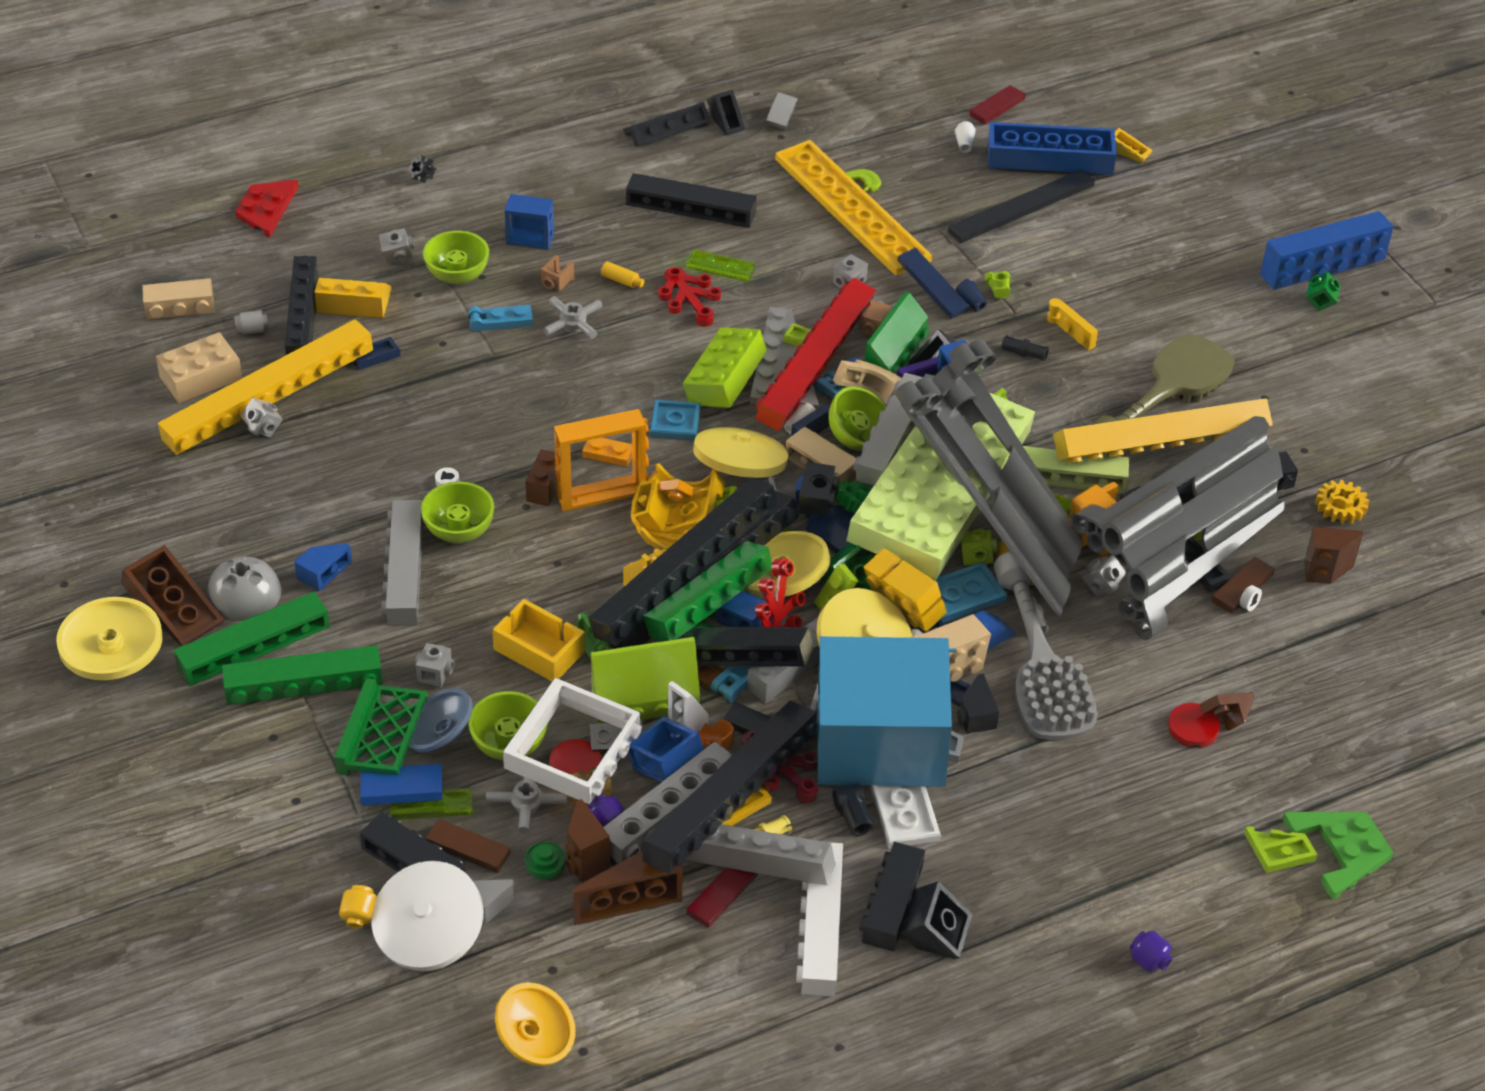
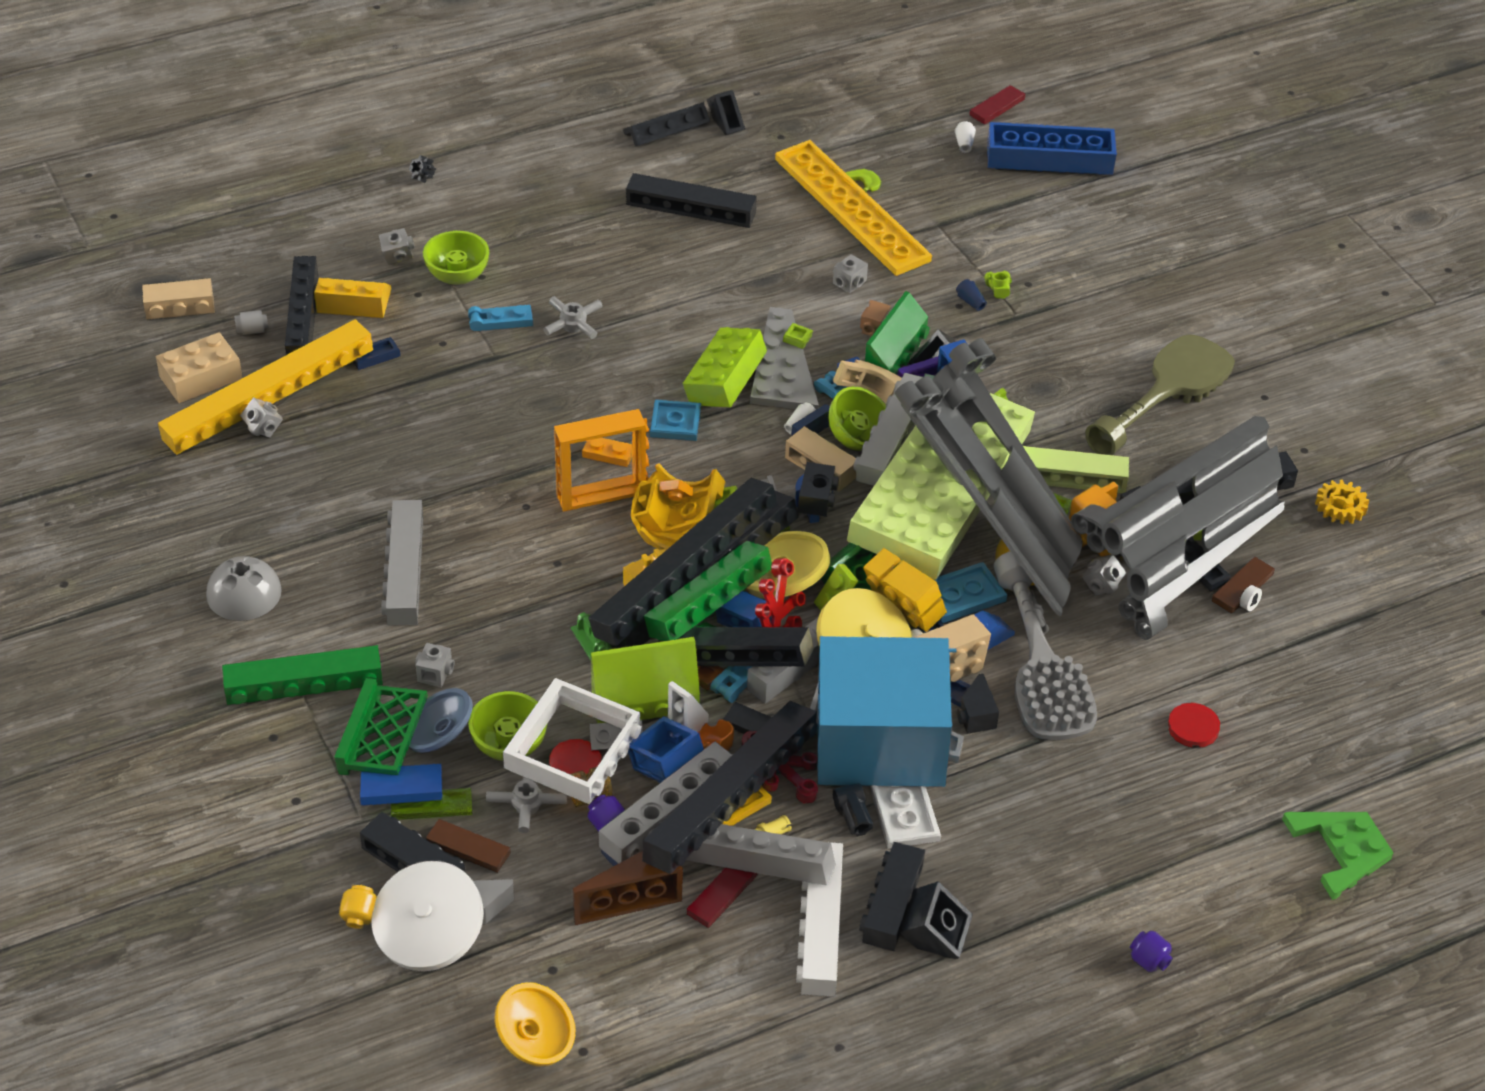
light yellow dish [56,597,162,680] -> none
reddish brown slope [121,545,224,646] -> none
green brick [174,592,330,687] -> none
red wing [235,179,299,237] -> none
blue slope [294,543,352,591] -> none
lime piece [421,481,494,544] -> none
white tile [435,468,459,487] -> none
yellow piece [492,599,585,682] -> none
blue piece [504,194,554,250] -> none
reddish brown brick [525,449,556,506] -> none
green plate [525,841,566,880] -> none
medium nougat window [541,255,574,292] -> none
reddish brown slope [565,799,610,883] -> none
yellow cylinder [601,261,644,288] -> none
red plant [658,267,721,327] -> none
clear neon green tile [687,249,756,282] -> none
light yellow dish [693,427,788,478] -> none
red brick [755,277,876,432] -> none
light grey slope [766,92,798,130] -> none
dark blue tile [806,502,855,554] -> none
green gear [834,481,873,513] -> none
dark blue tile [897,247,969,319] -> none
black tile [948,169,1095,243] -> none
lime brick [961,529,998,565] -> none
black pin [1001,335,1049,361] -> none
yellow plate [1047,298,1098,351] -> none
yellow brick [1053,398,1273,464] -> none
yellow slope [1115,128,1153,163] -> none
reddish brown slope [1200,692,1254,731] -> none
lime wing [1244,826,1317,874] -> none
blue brick [1260,211,1394,290] -> none
reddish brown slope [1304,527,1363,584] -> none
green brick [1306,271,1340,311] -> none

